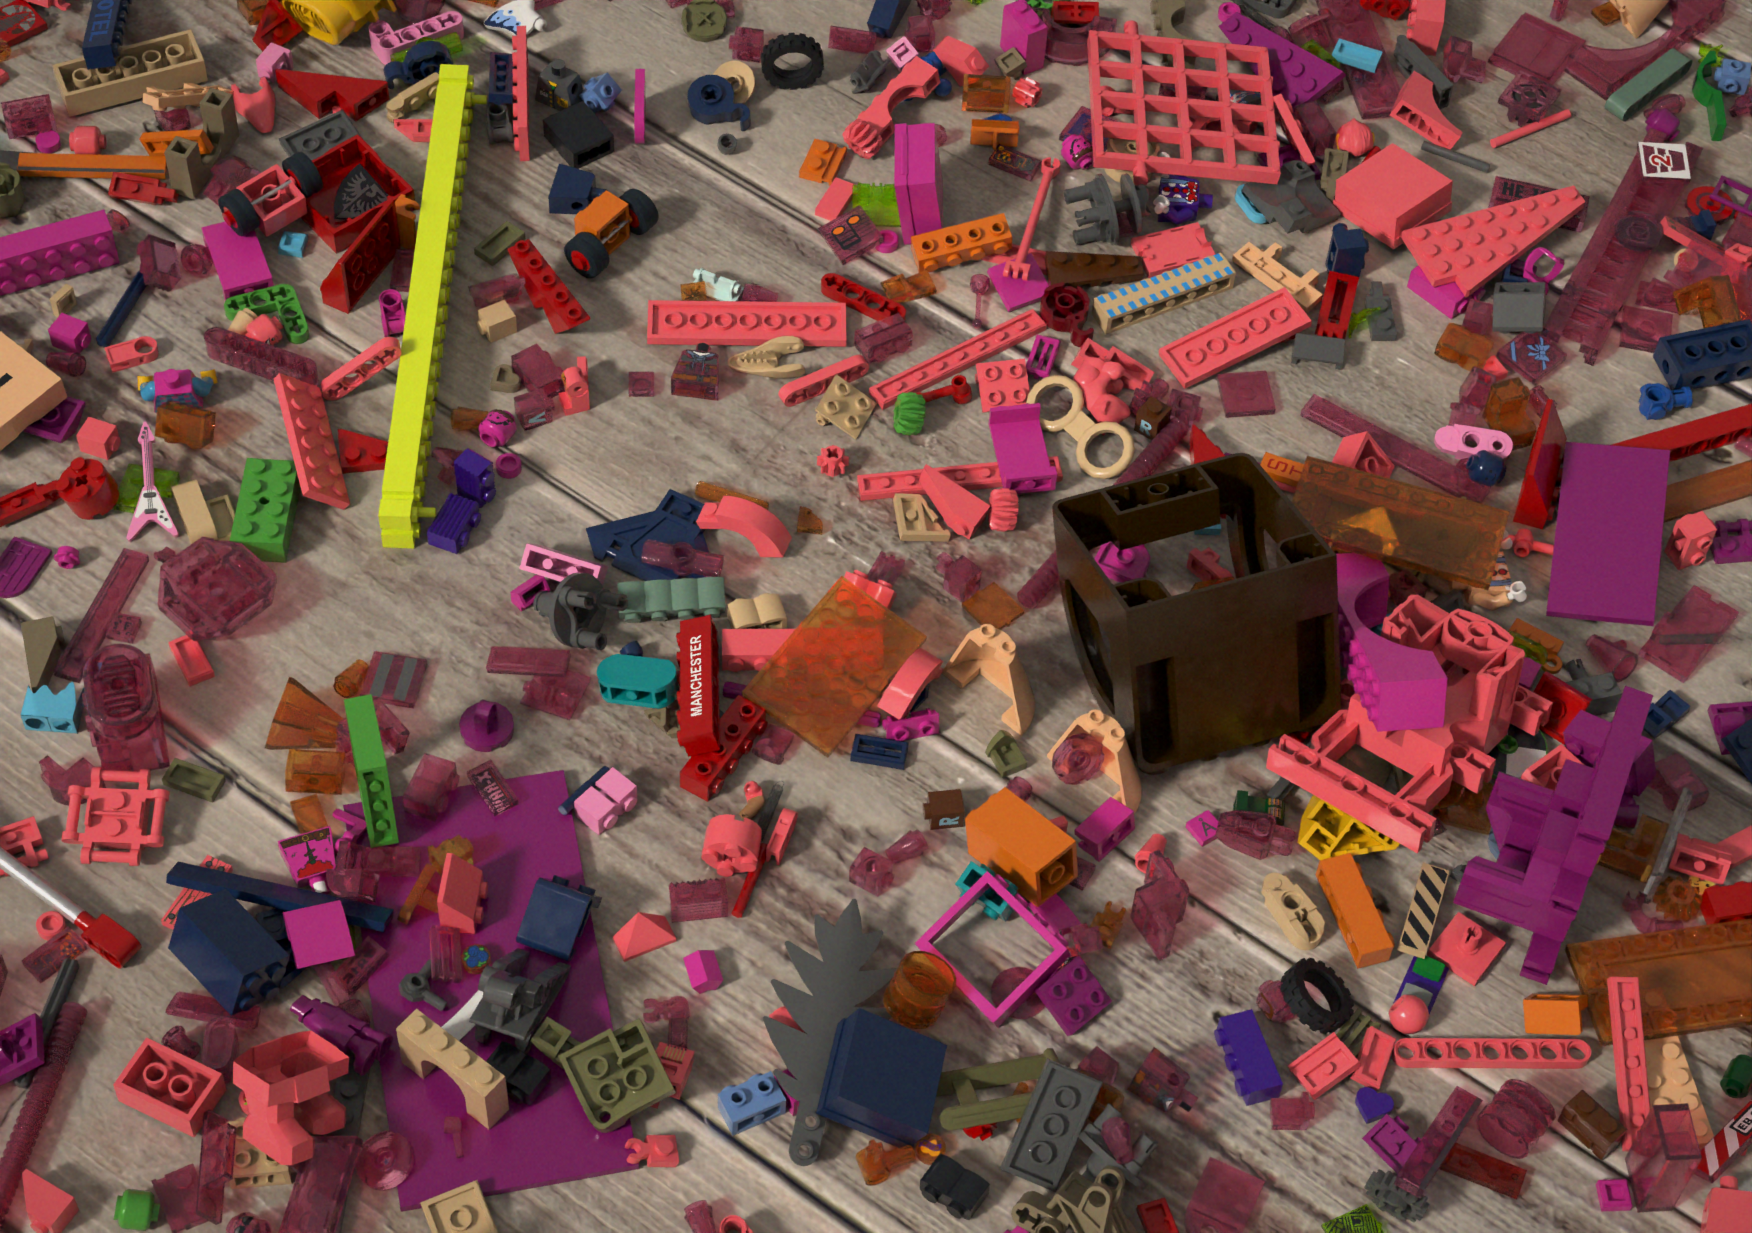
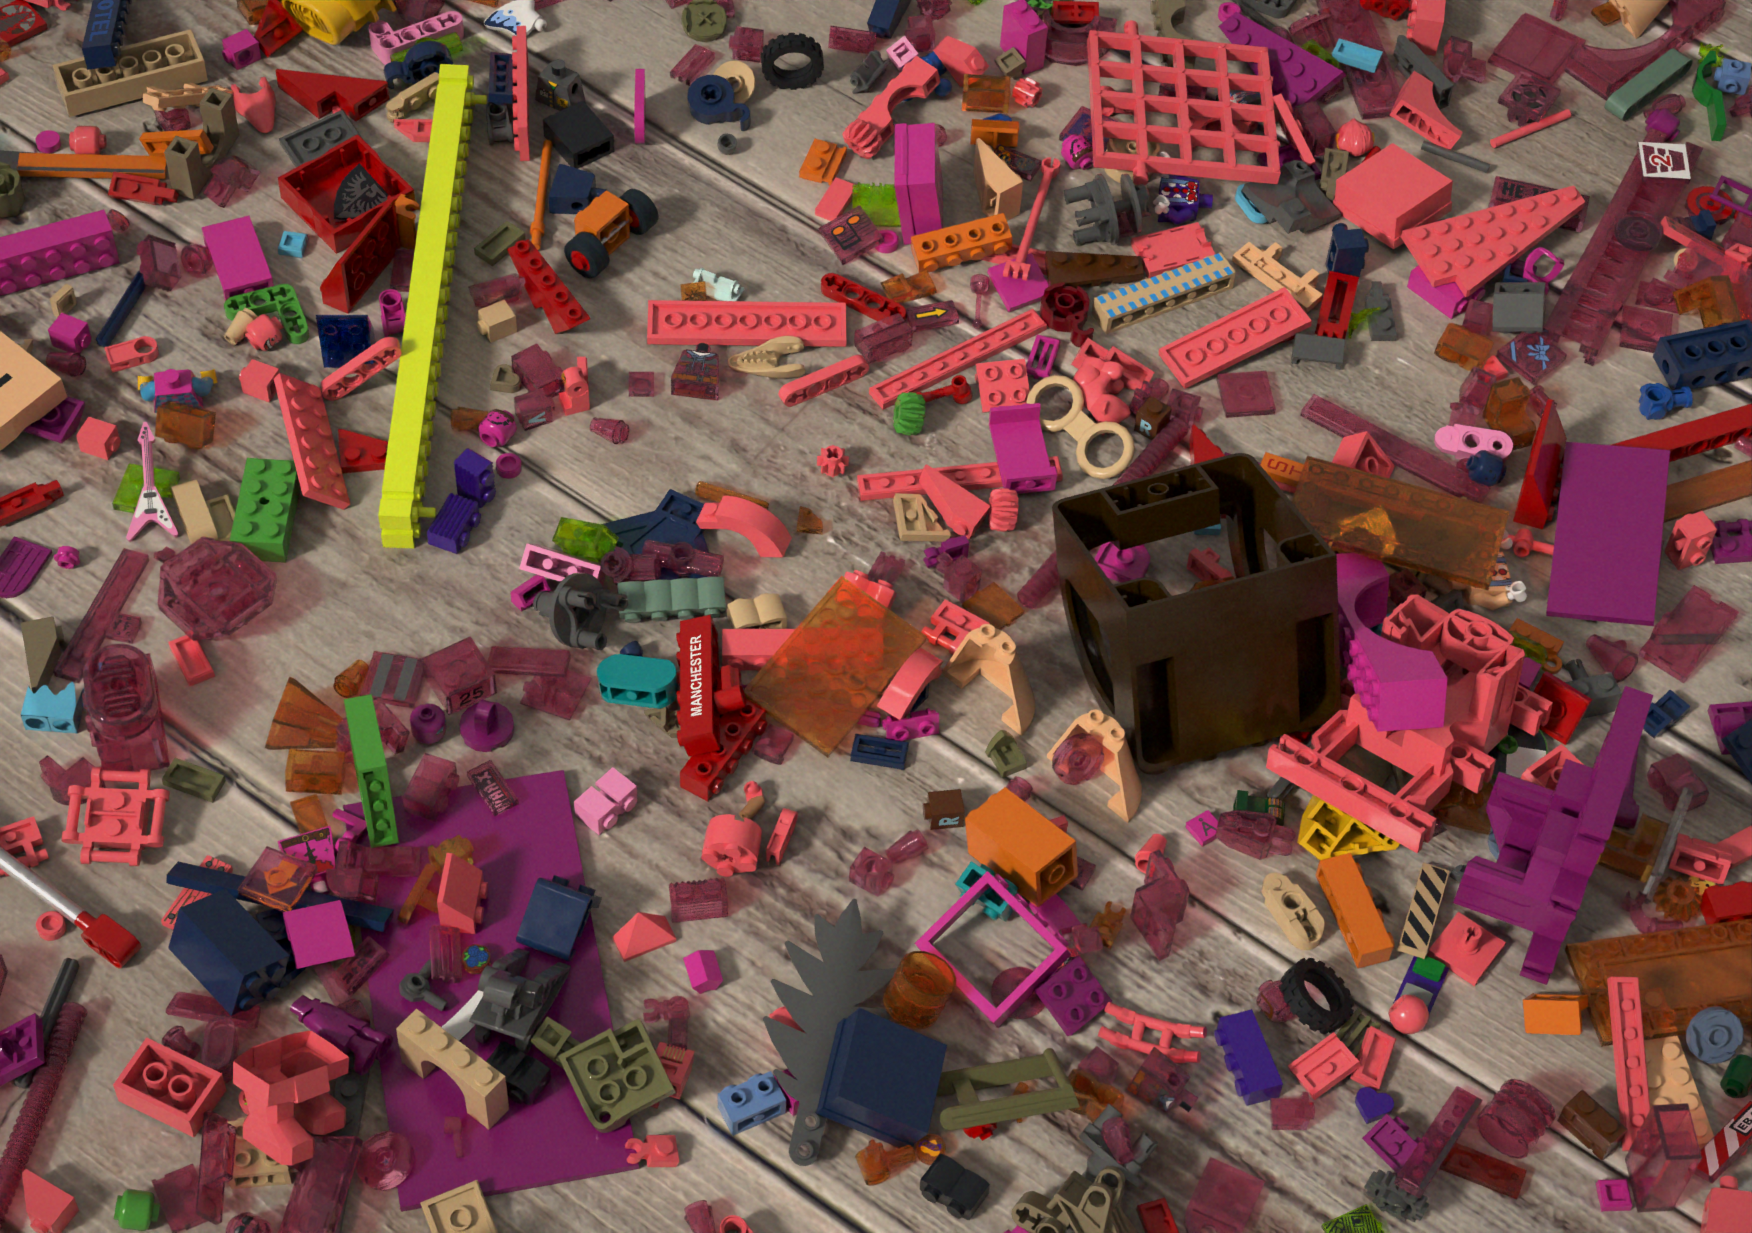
clear pink brick [1,94,57,139] -> none
clear pink tile [21,926,88,984] -> none
red brick [55,457,119,520] -> none
clear pink beam [204,327,319,387] -> none
brick [218,151,323,237] -> none
bright pink brick [256,42,294,83] -> none
clear pink tile [430,447,464,485] -> none
dark blue piece [558,766,610,815] -> none
medium blue brick [579,72,622,113] -> none
red bar [732,843,768,918] -> none
clear pink cone [741,282,778,302] -> none
dark grey piece [758,781,784,842] -> none
tan hinge [815,374,877,440] -> none
dark grey tile [1000,1058,1103,1192] -> none
dark pink hinge [1074,797,1135,862] -> none
coral beam [1392,1038,1591,1069] -> none
magenta brick [1563,710,1656,797] -> none
none -> dark pink brick [222,29,261,70]
none -> clear pink tile [238,846,318,912]
none -> coral brick [239,359,280,403]
none -> clear blue slope [316,315,376,368]
none -> magenta head [410,703,447,744]
none -> clear pink brick [422,636,497,715]
none -> orange bar [530,140,553,250]
none -> clear neon green brick [552,517,619,562]
none -> clear pink cone [590,417,630,445]
none -> clear pink piece [600,547,661,585]
none -> clear pink tile [670,44,715,86]
none -> red piece [713,665,747,715]
none -> clear pink tile [906,300,959,332]
none -> coral plate [921,599,990,655]
none -> magenta plate [923,535,969,568]
none -> light nougat slope [973,138,1023,221]
none -> coral piece [1098,1002,1207,1063]
none -> sand blue tile [1686,1006,1744,1064]

